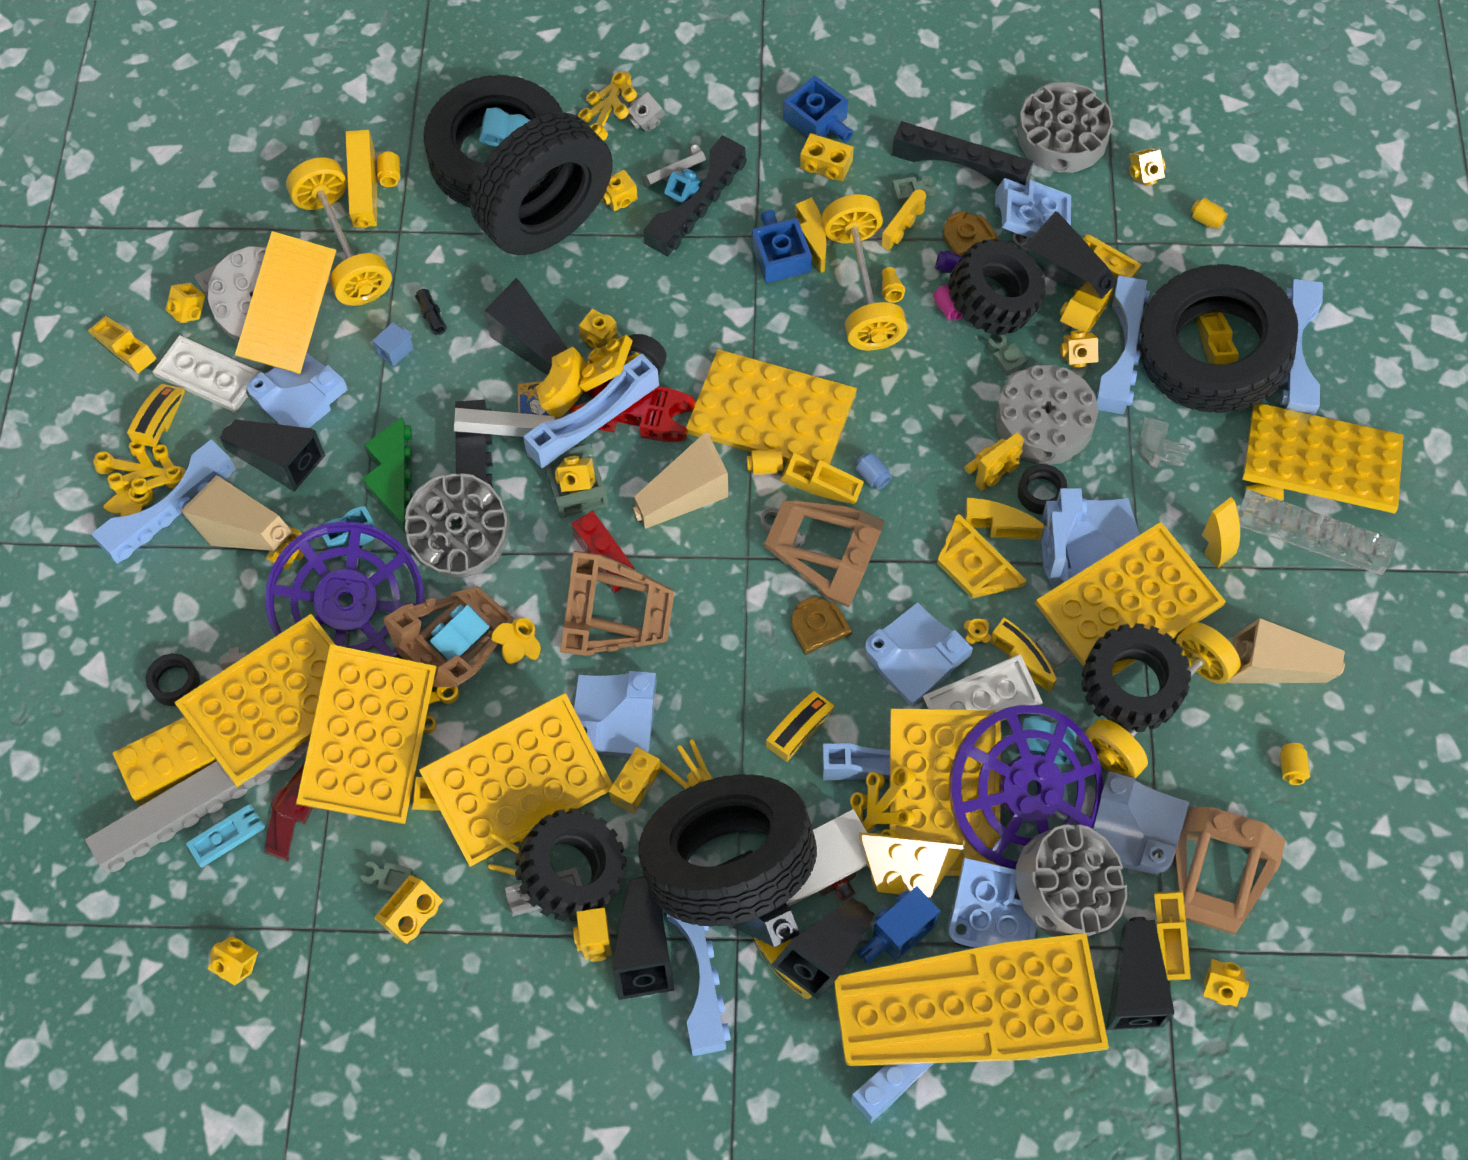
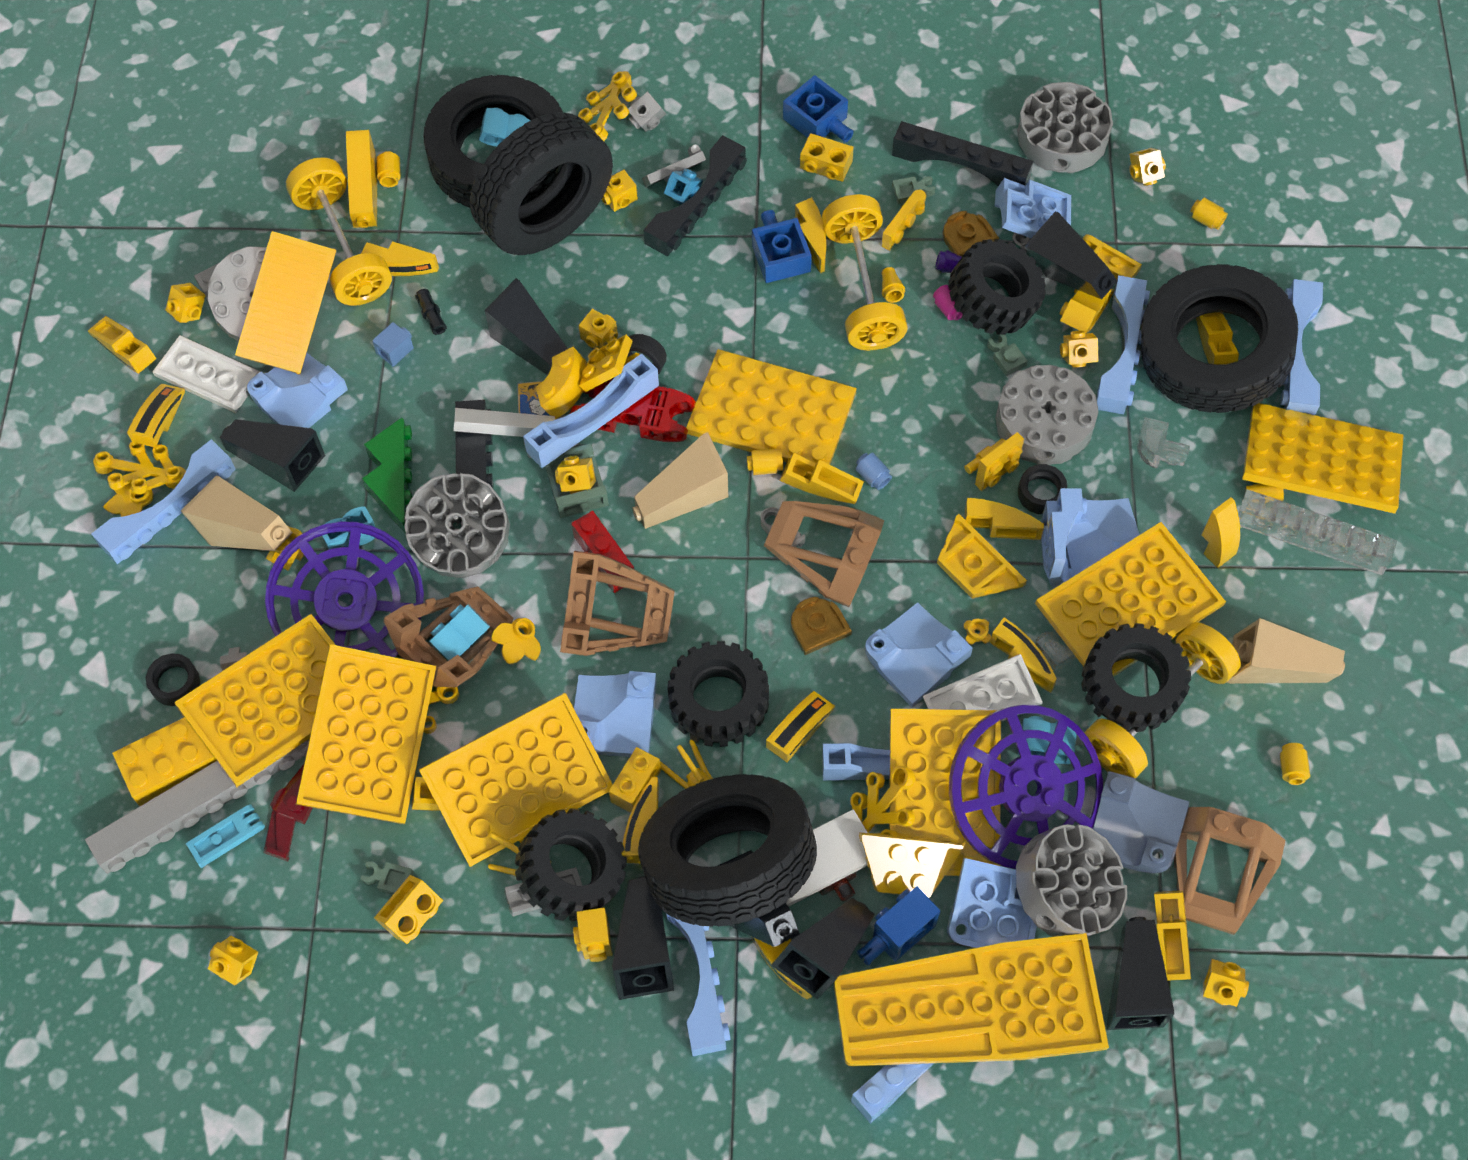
none -> yellow slope [361,241,439,276]
none -> yellow slope [622,777,659,863]
none -> black tyre [667,641,769,747]

